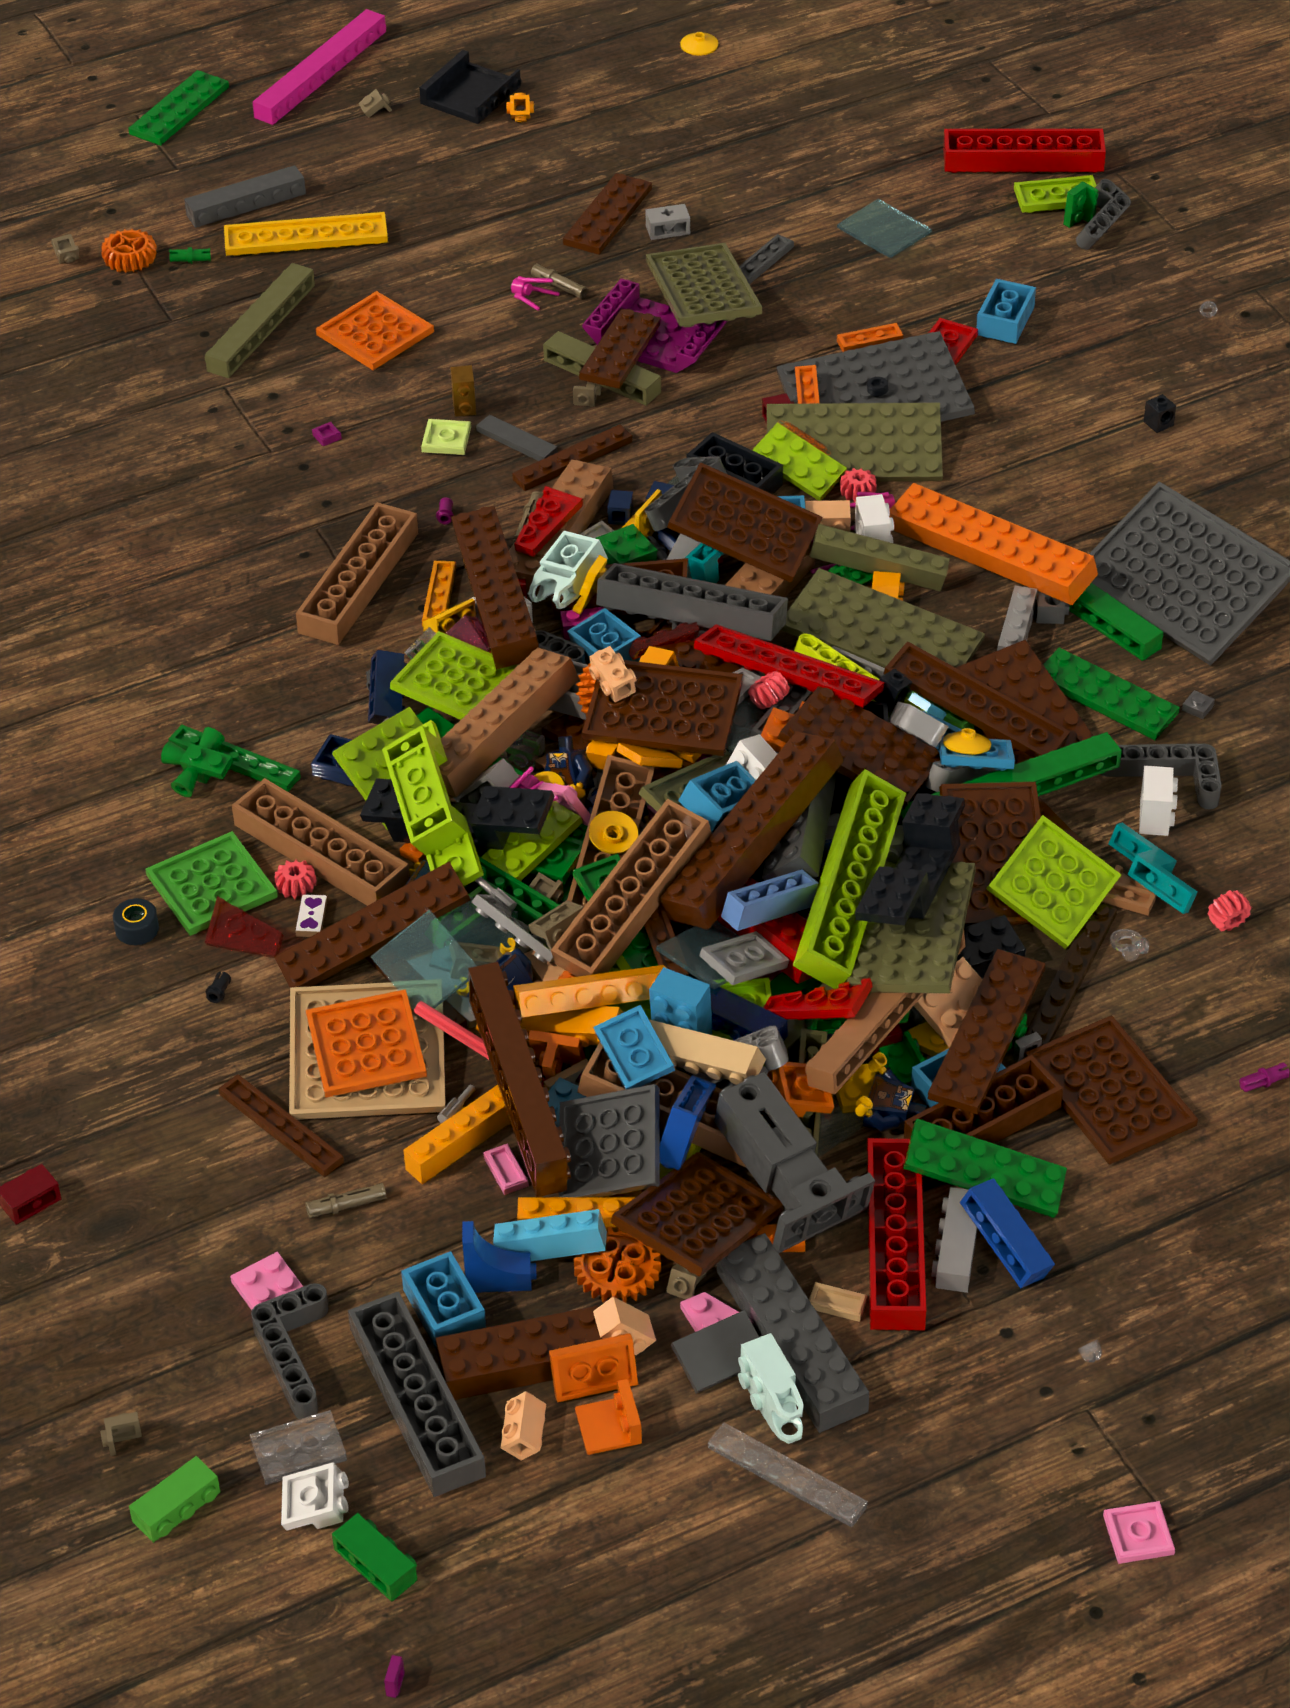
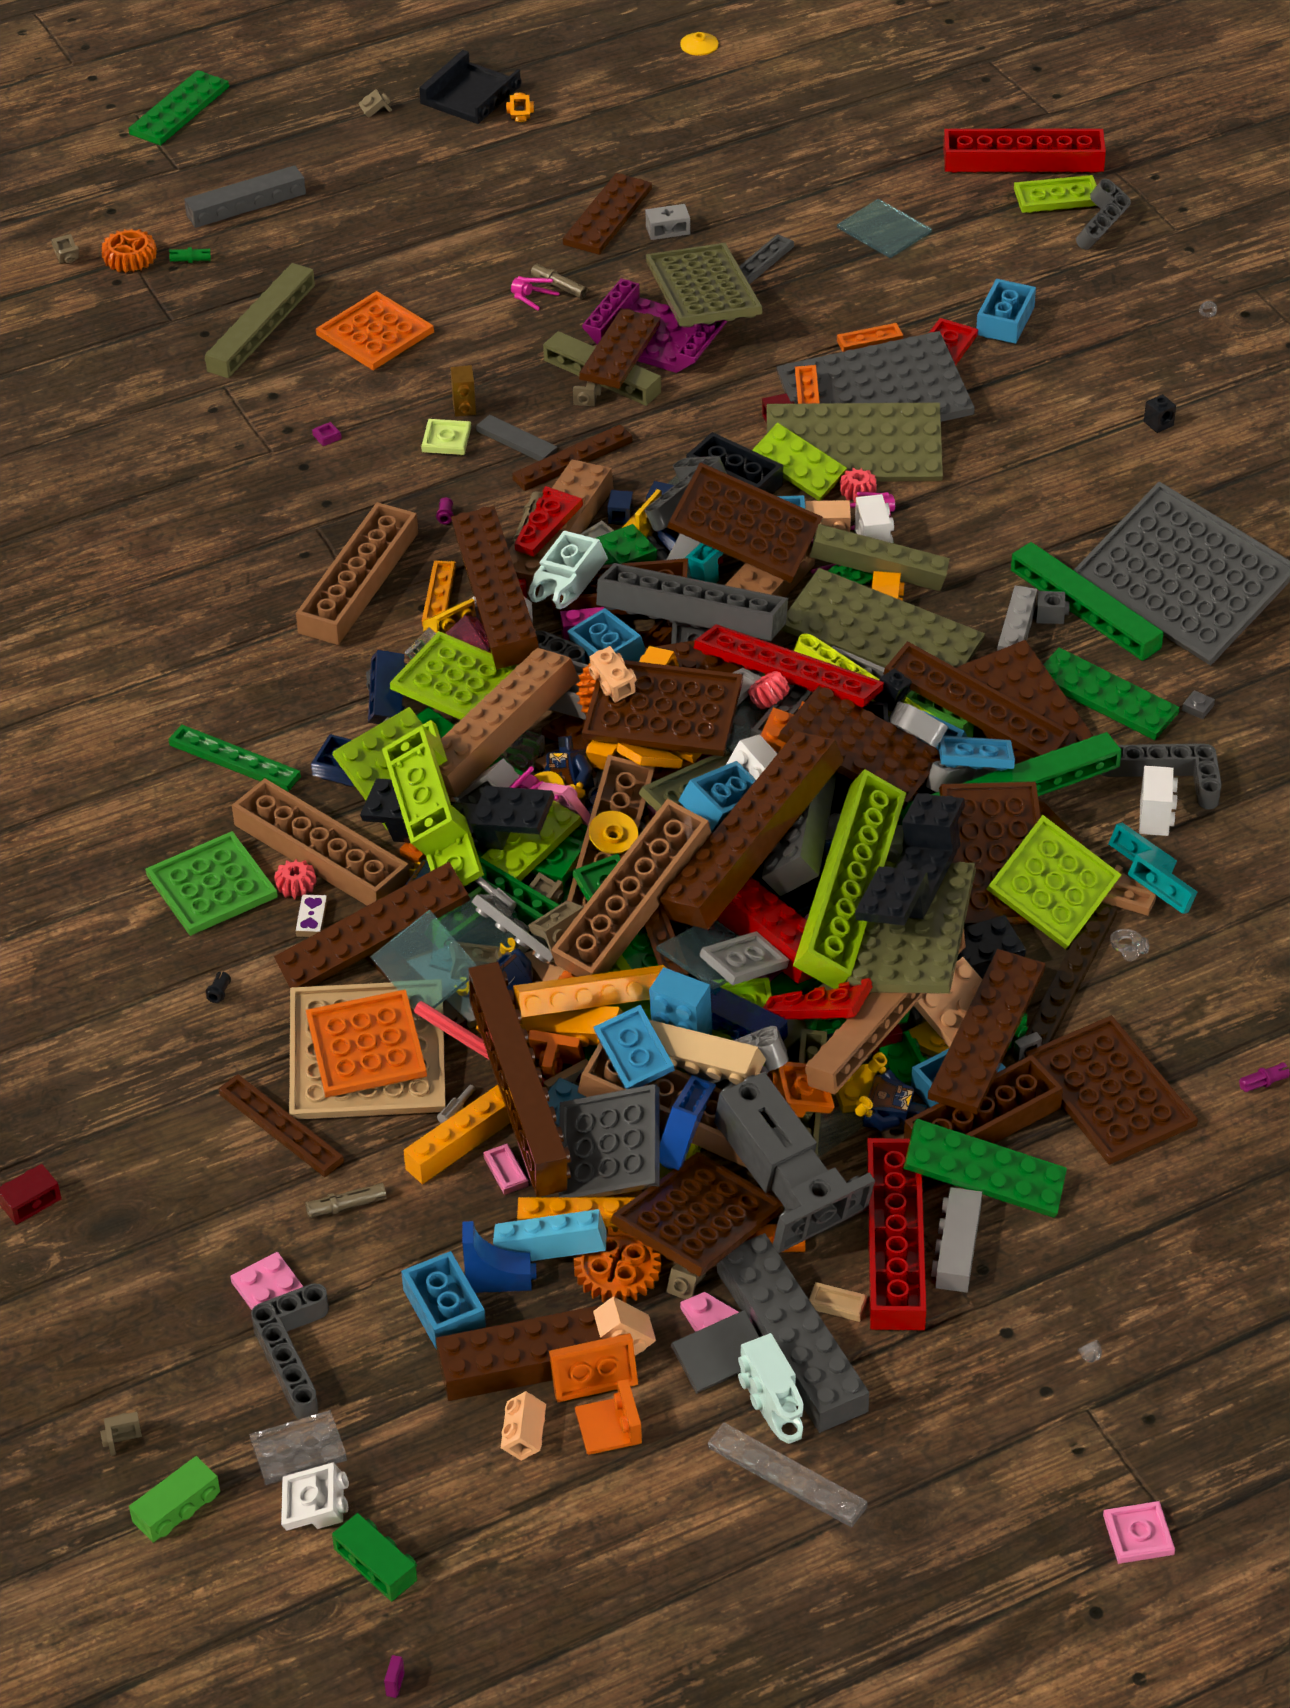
black wheel [113,898,159,946] -> none
green brick [161,727,234,797] -> none
clear red wing [205,896,284,958] -> none
yellow plate [224,212,388,256] -> none
dark pink brick [253,9,386,125] -> none
dark grey brick [348,1291,486,1497] -> none
yellow wing [572,555,608,615] -> none
clear red plate [629,622,700,660] -> none
medium blue brick [721,869,818,931] -> none
orange piece [778,421,831,455] -> none
black tile [867,377,889,396] -> none
orange brick [889,483,1098,605] -> none
medium azure tile [908,693,946,720] -> none
yellow dish [943,728,991,755] -> none
blue brick [960,1178,1055,1289] -> none
green bracket [1063,181,1098,228] -> none
coral gear [1207,890,1252,931] -> none

